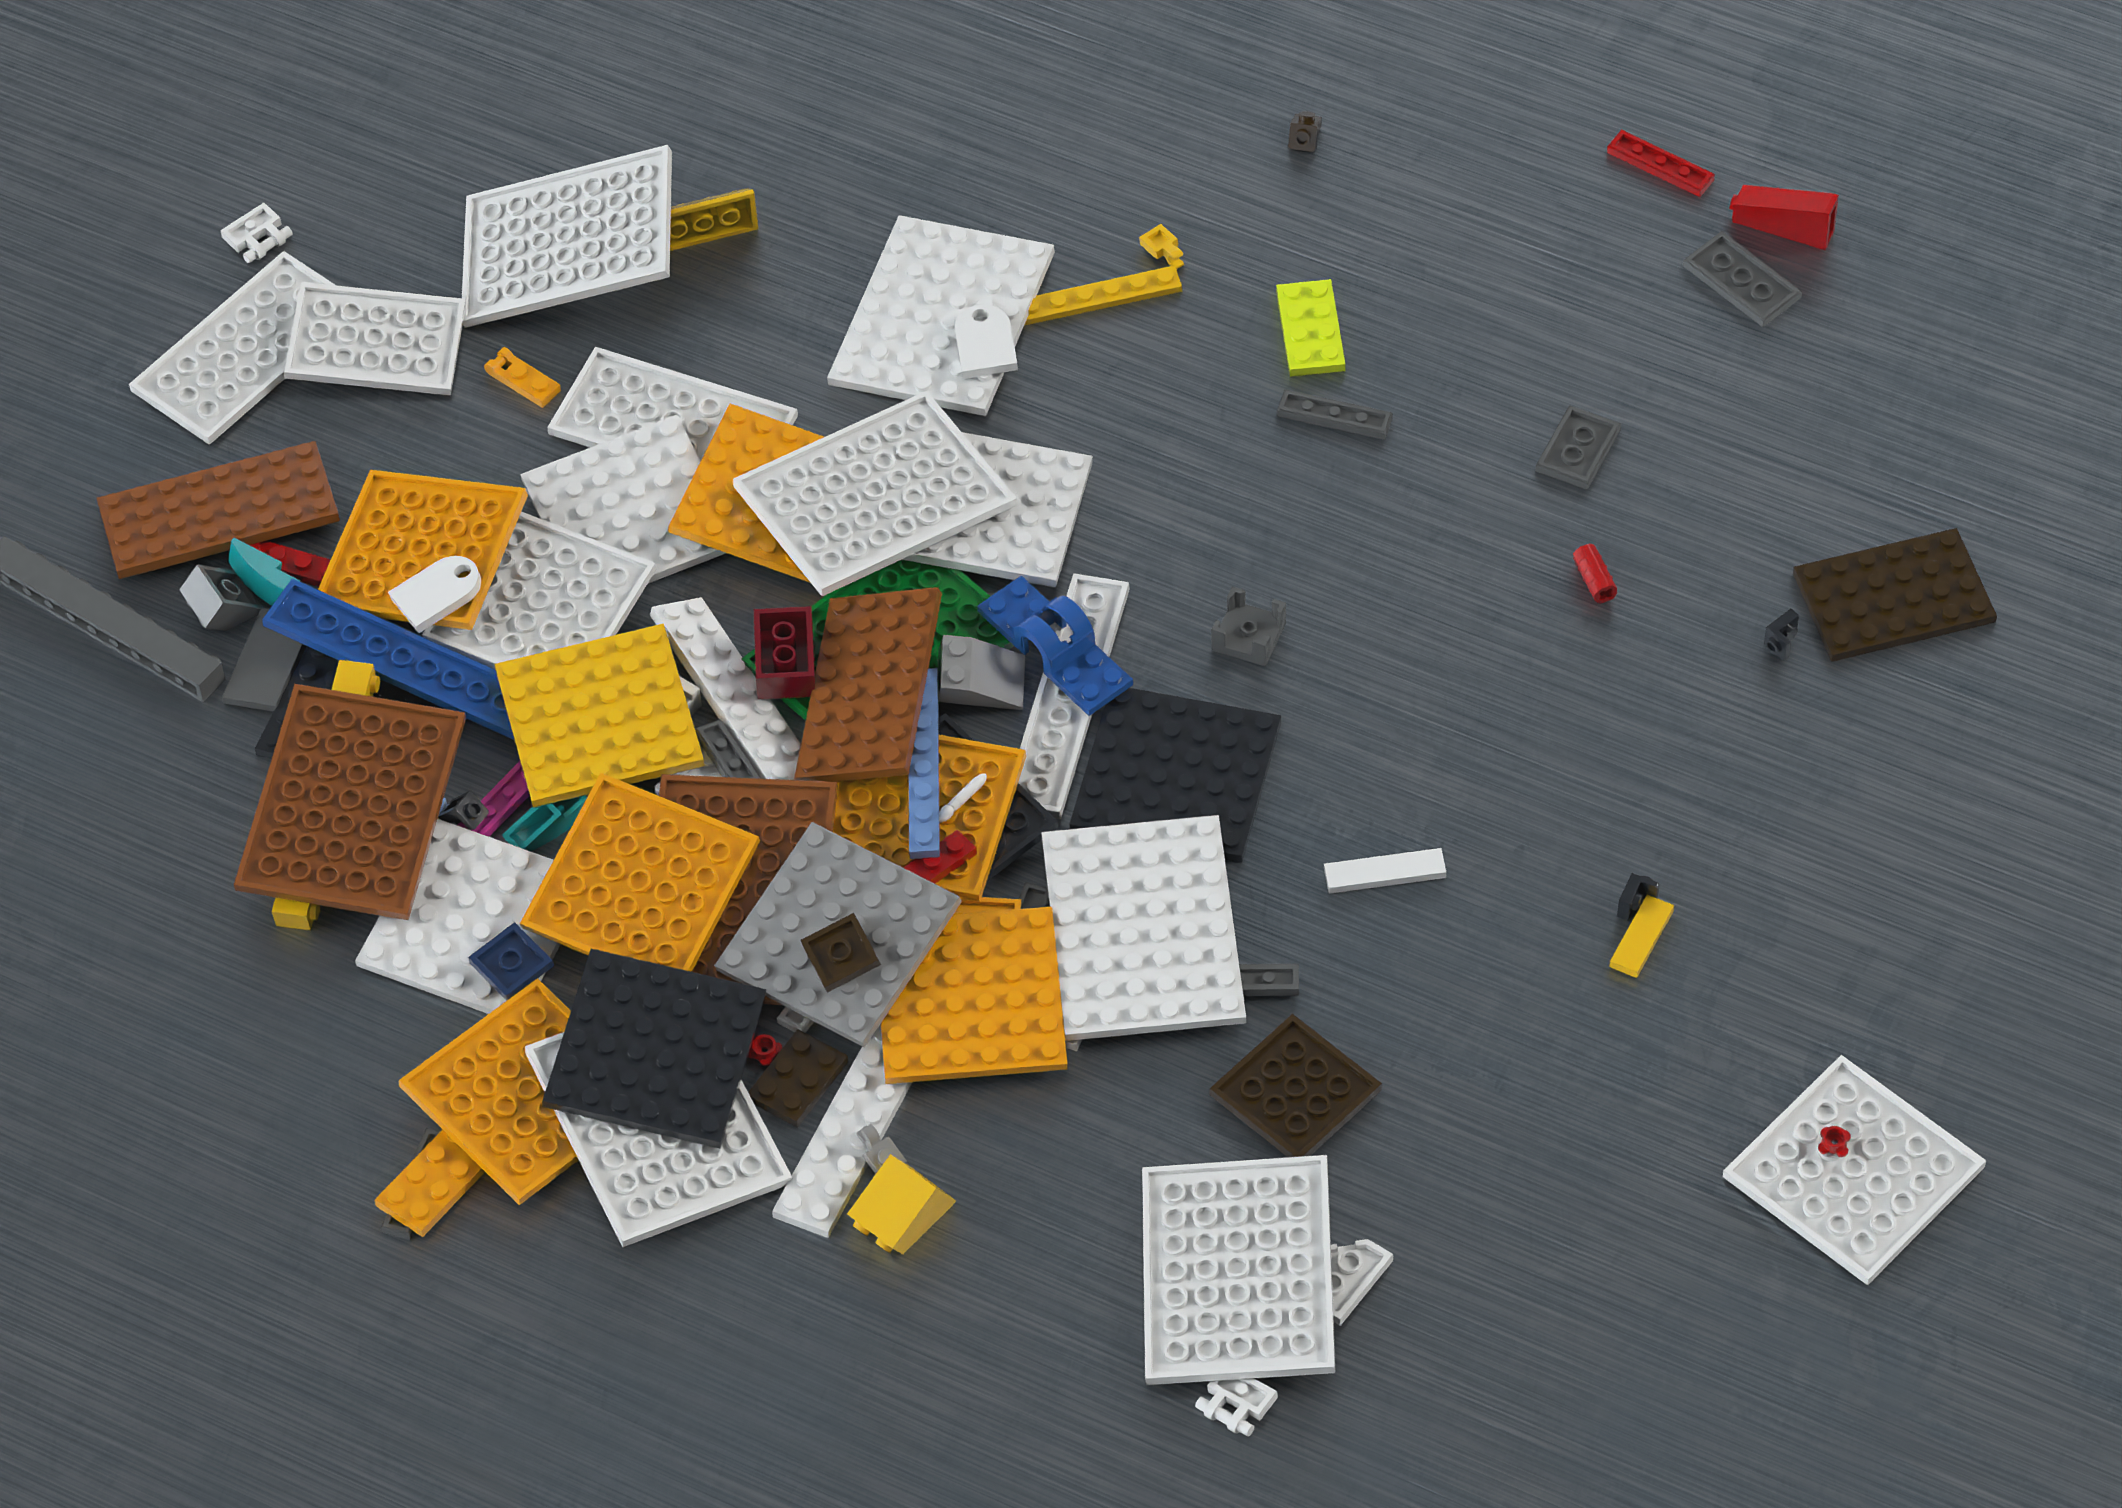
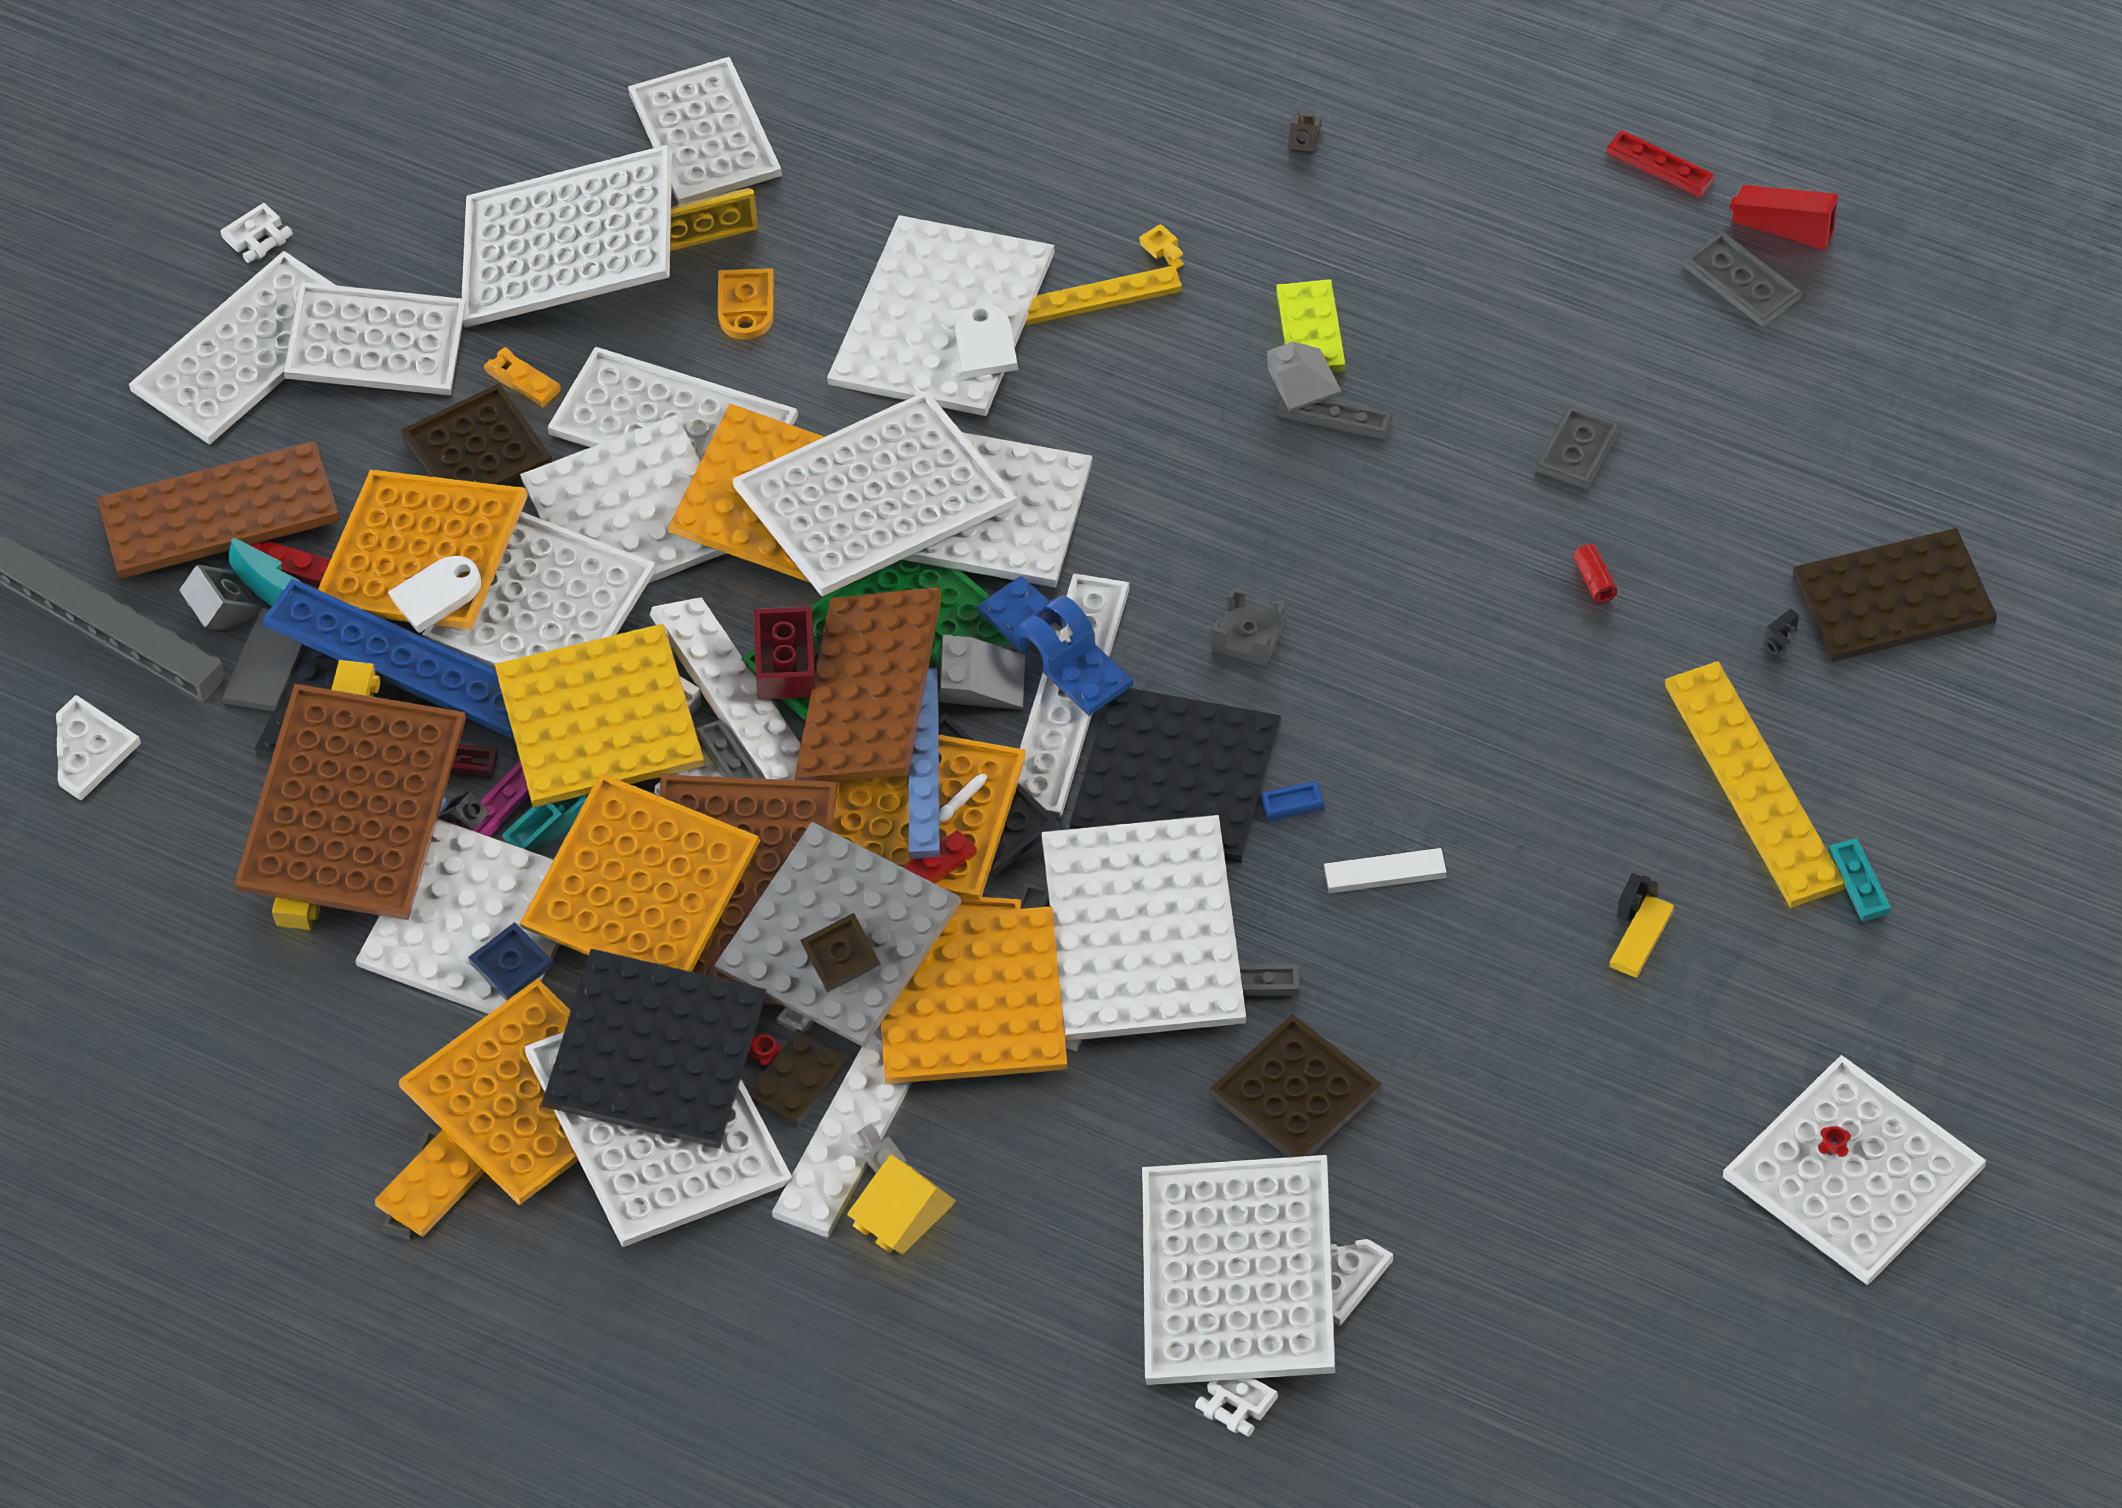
none -> white plate [56,695,141,800]
none -> dark brown plate [401,383,553,486]
none -> dark red tile [450,744,498,778]
none -> white plate [628,57,782,205]
none -> light orange tile [718,268,774,340]
none -> blue tile [1260,781,1325,822]
none -> light grey slope [1267,342,1341,413]
none -> yellow plate [1665,661,1845,908]
none -> teal plate [1828,838,1891,922]

